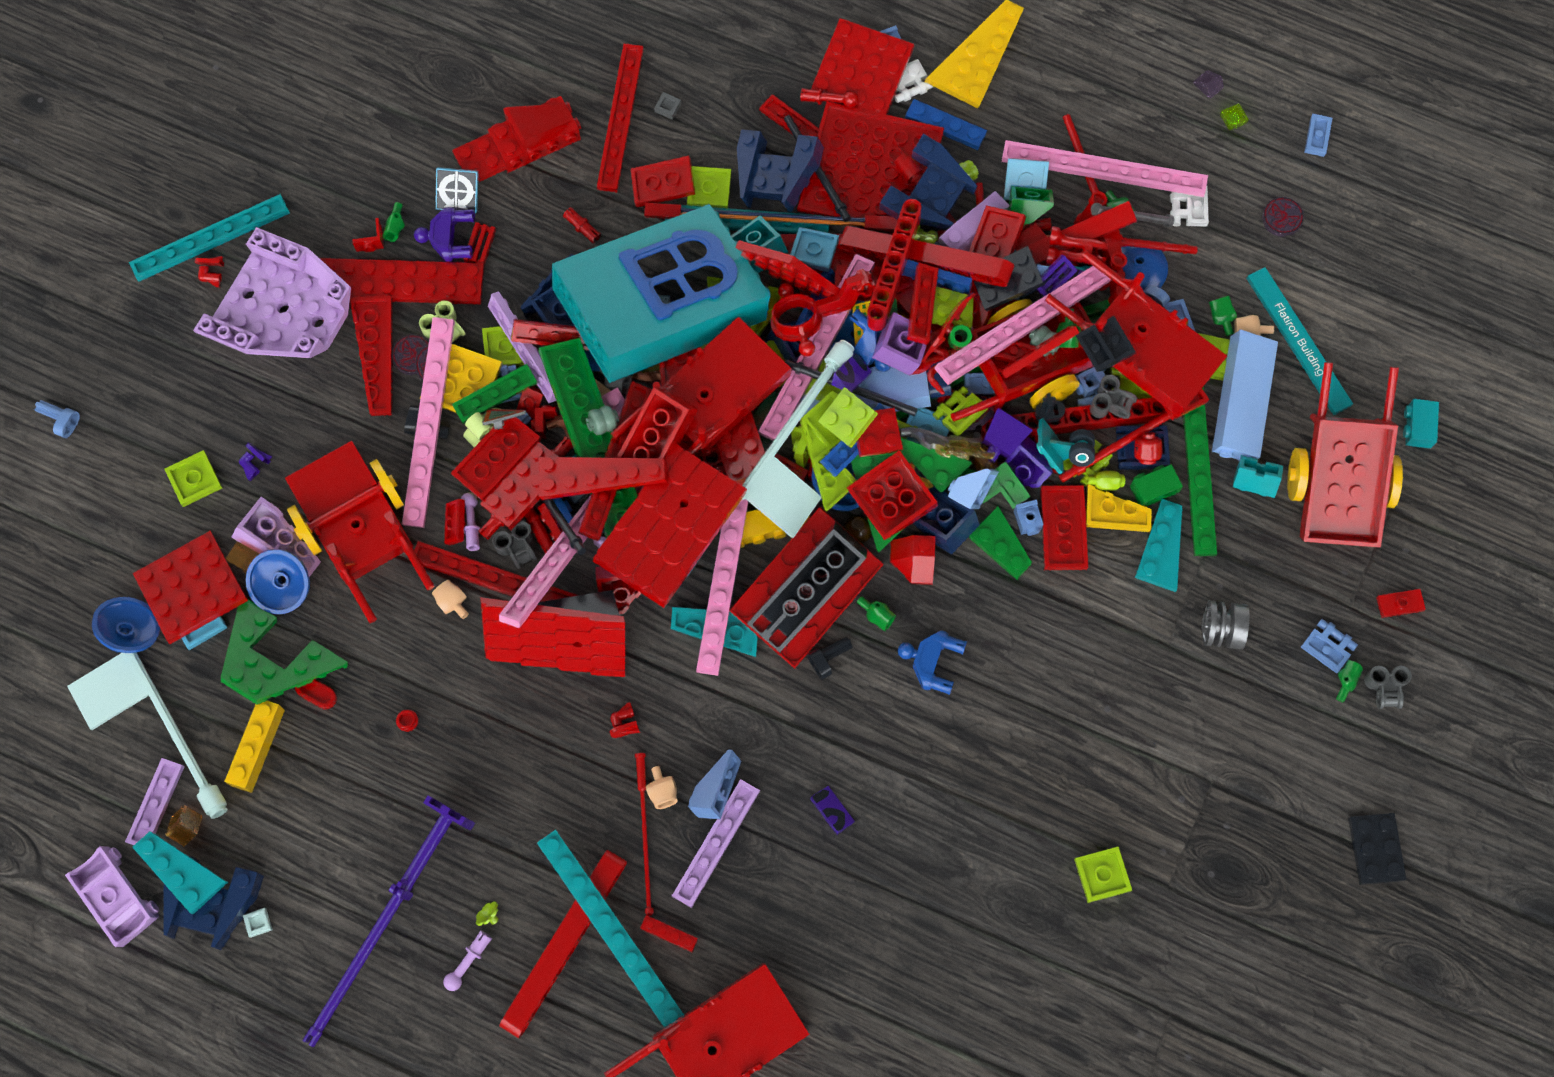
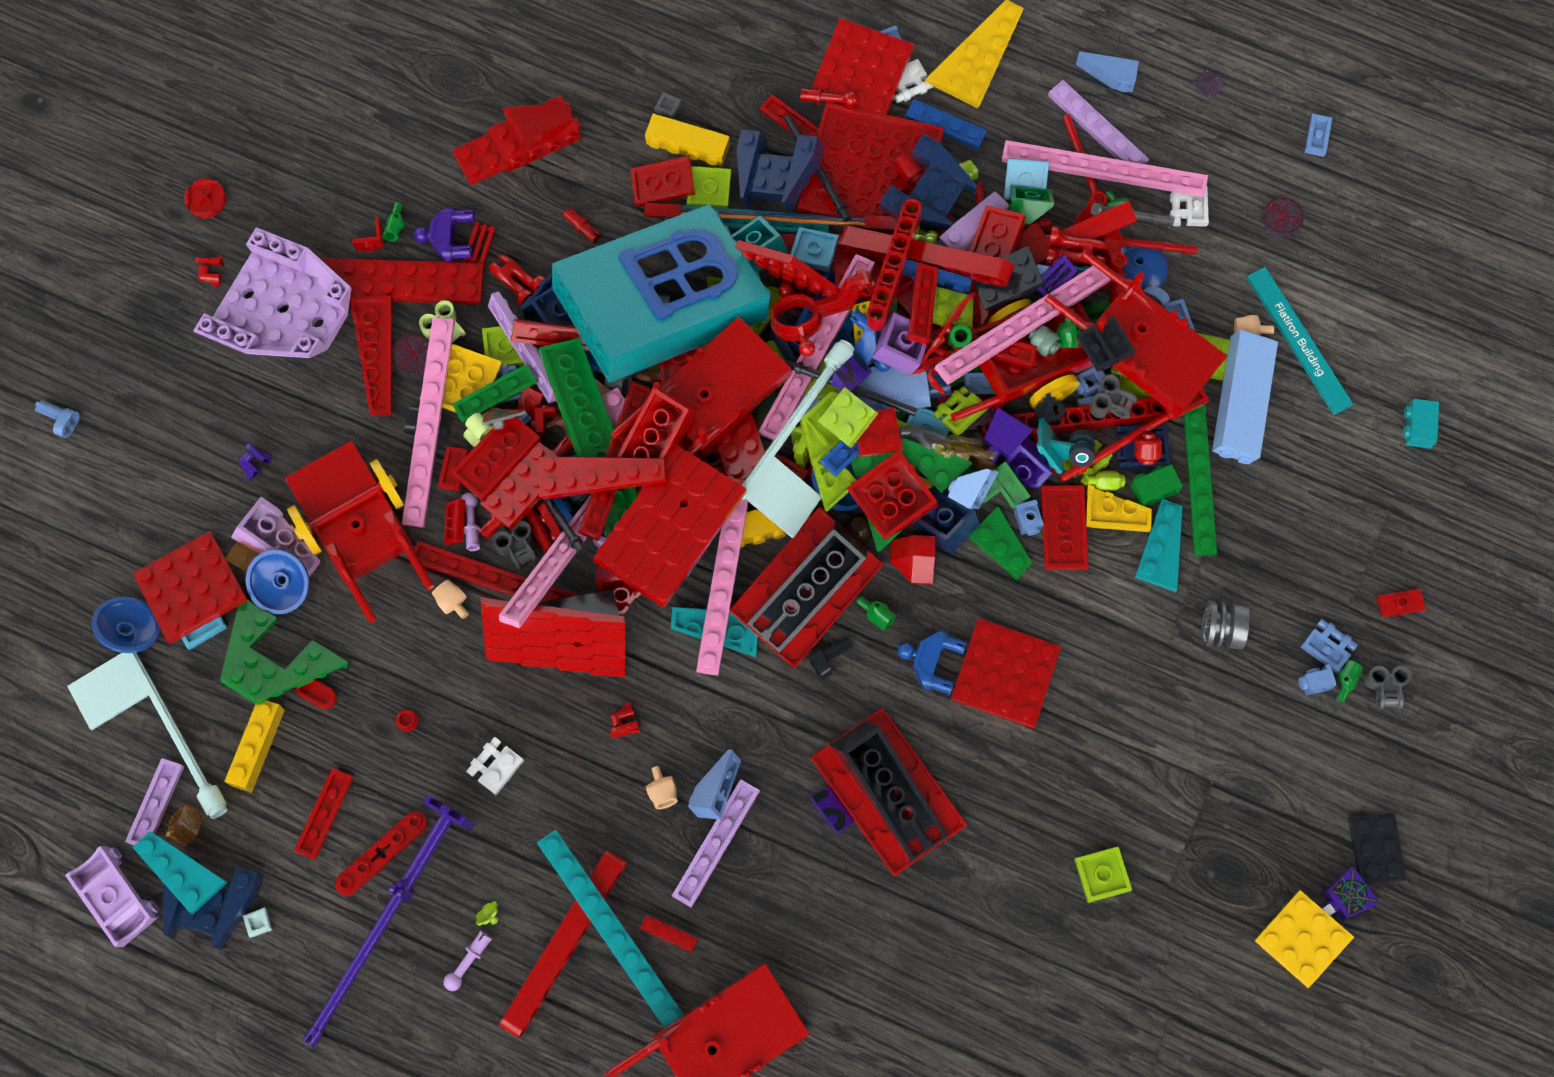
teal tile [129,194,290,282] -> none
lime plate [165,450,222,507] -> none
tile [436,167,478,213] -> none
sand green piece [586,405,619,435] -> none
red plate [597,44,644,193] -> none
red piece [635,753,654,916] -> none
red tile [998,326,1079,378] -> none
green piece [1208,295,1237,336] -> none
clear neon green plate [1220,103,1249,131] -> none
teal brick [1233,455,1283,498] -> none
piece [1287,362,1403,547] -> none
none -> red tile [184,178,227,218]
none -> red plate [294,768,354,860]
none -> red piece [335,811,428,896]
none -> red plate [438,446,469,492]
none -> white plate [466,737,524,795]
none -> red piece [489,254,546,306]
none -> yellow brick [645,114,730,166]
none -> piece [810,708,967,876]
none -> red plate [951,618,1061,729]
none -> lavender plate [1048,80,1149,164]
none -> medium blue slope [1076,51,1139,92]
none -> yellow plate [1255,890,1354,988]
none -> medium blue brick [1299,664,1336,696]
none -> torso [1320,866,1380,920]

